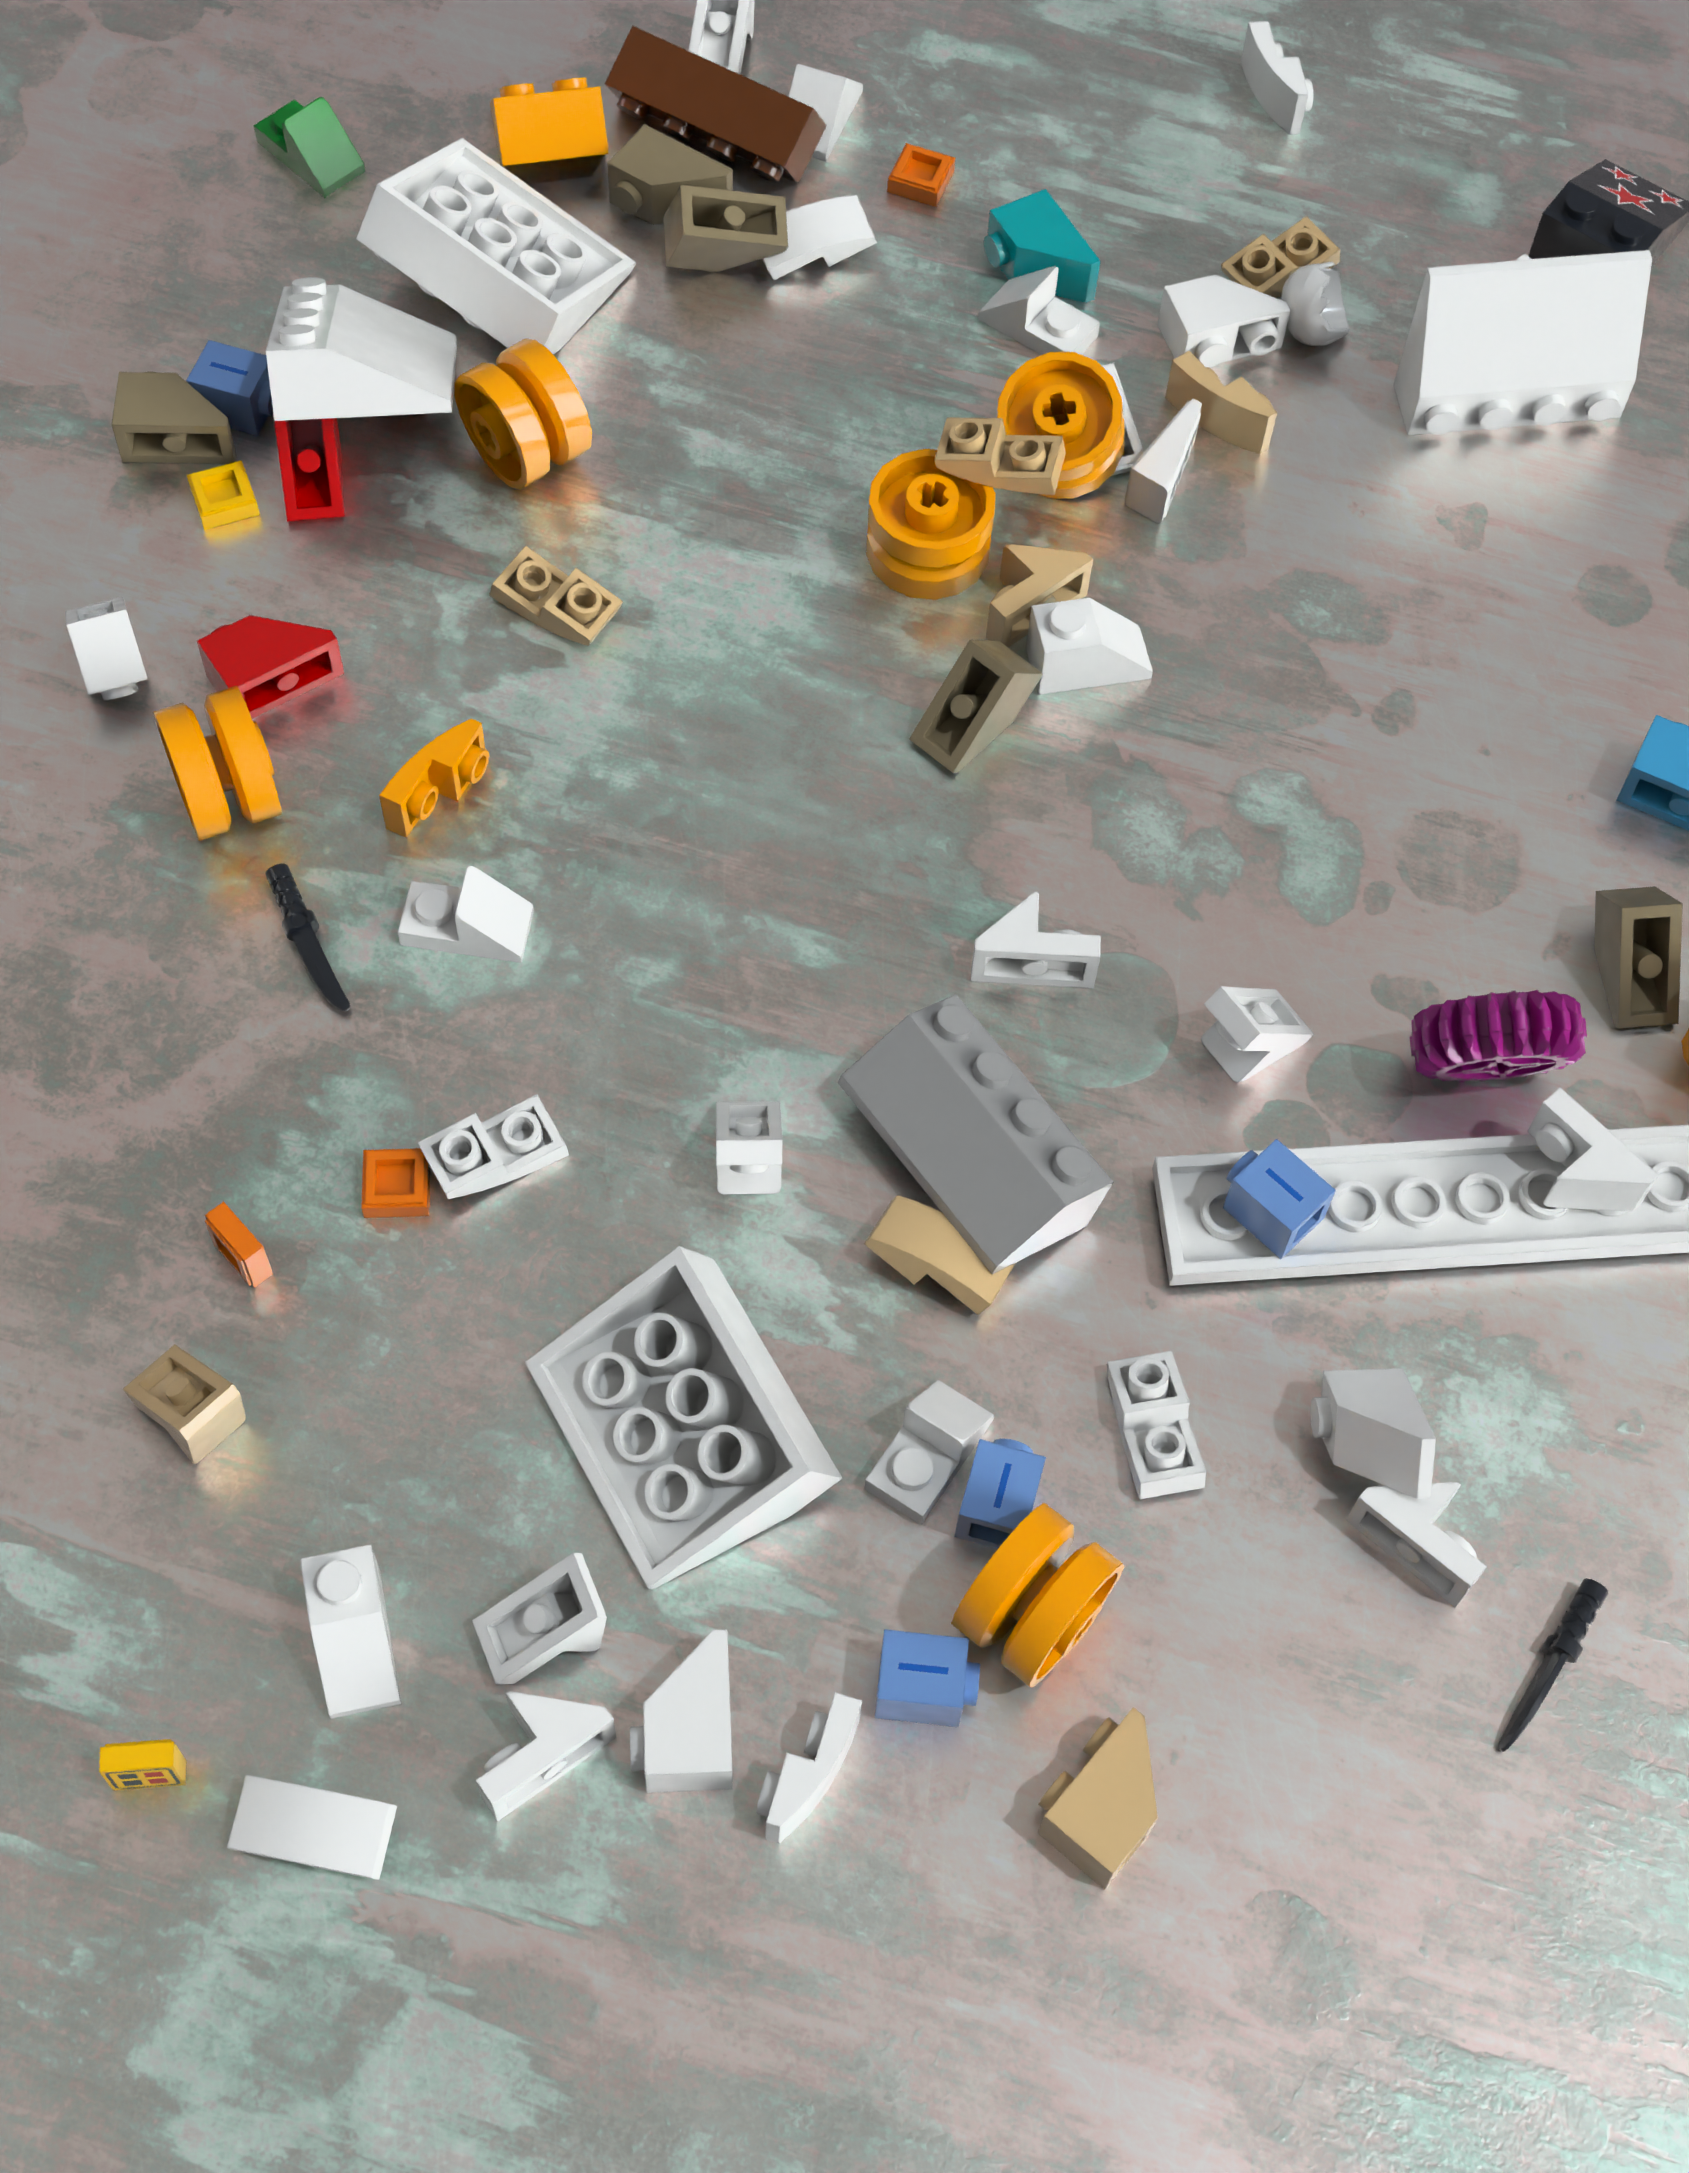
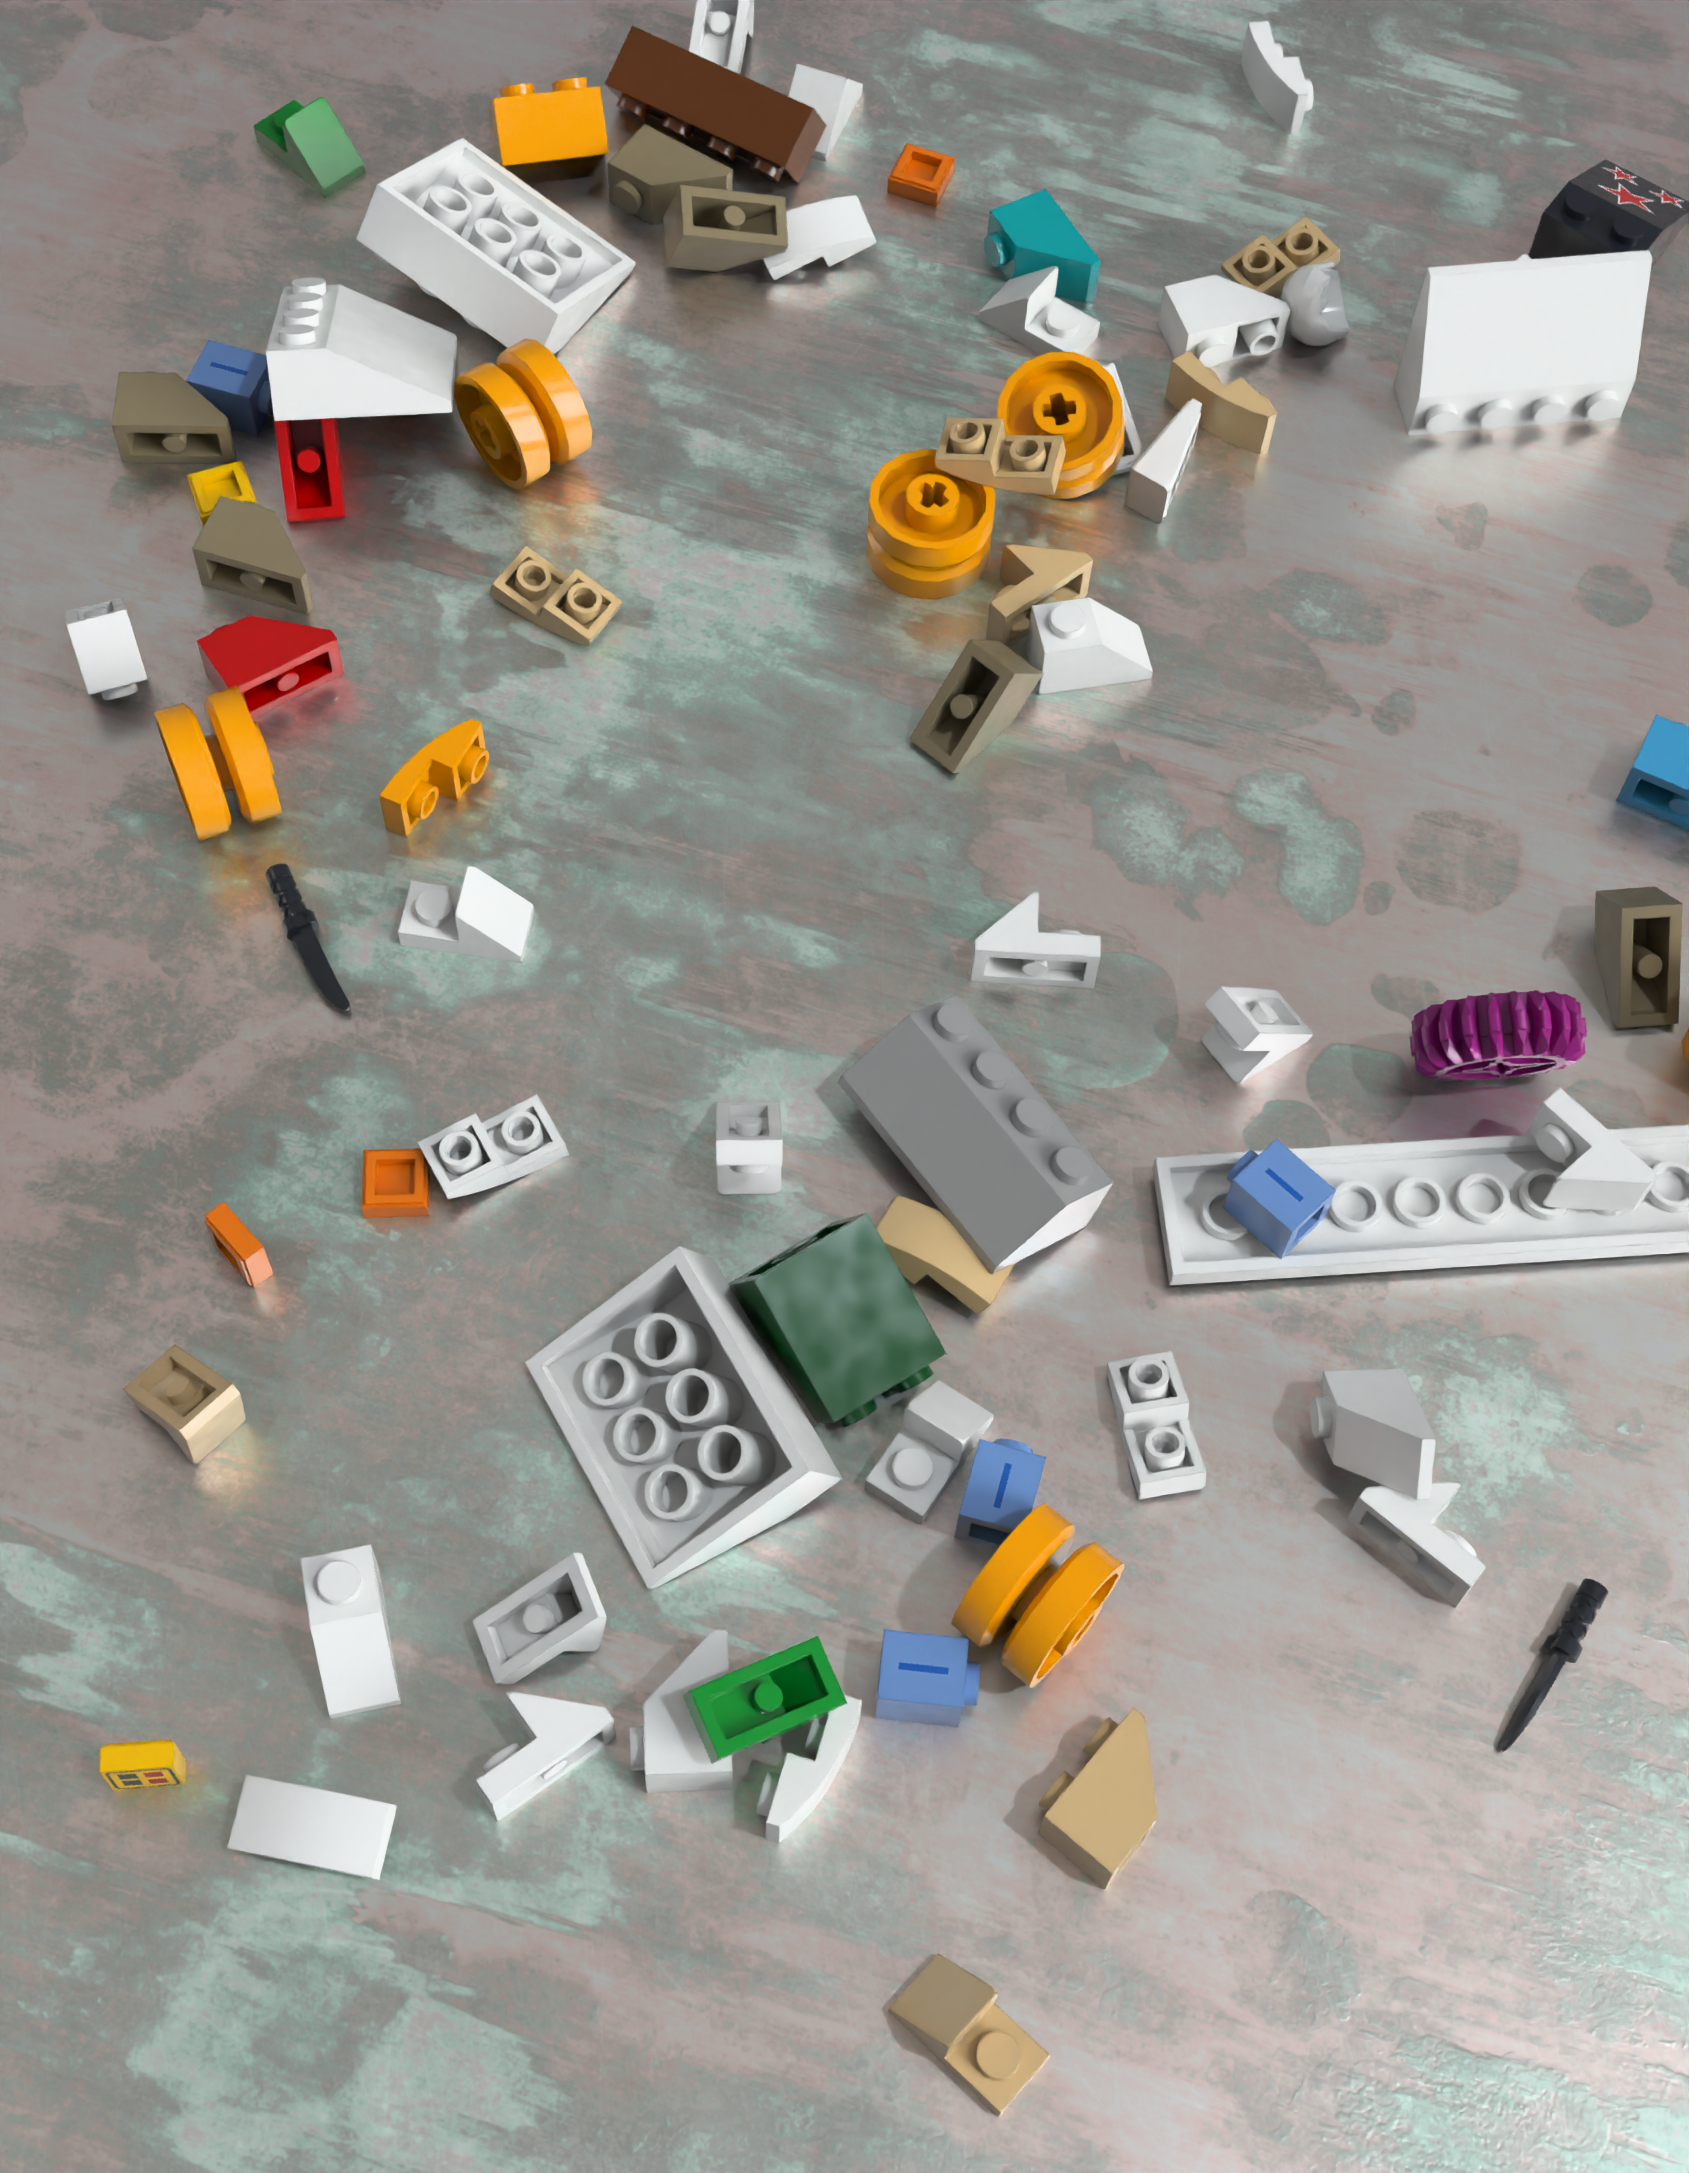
none -> dark tan slope [192,496,313,615]
none -> green slope [683,1636,847,1764]
none -> dark green slope [729,1213,947,1428]
none -> tan slope [888,1953,1050,2117]

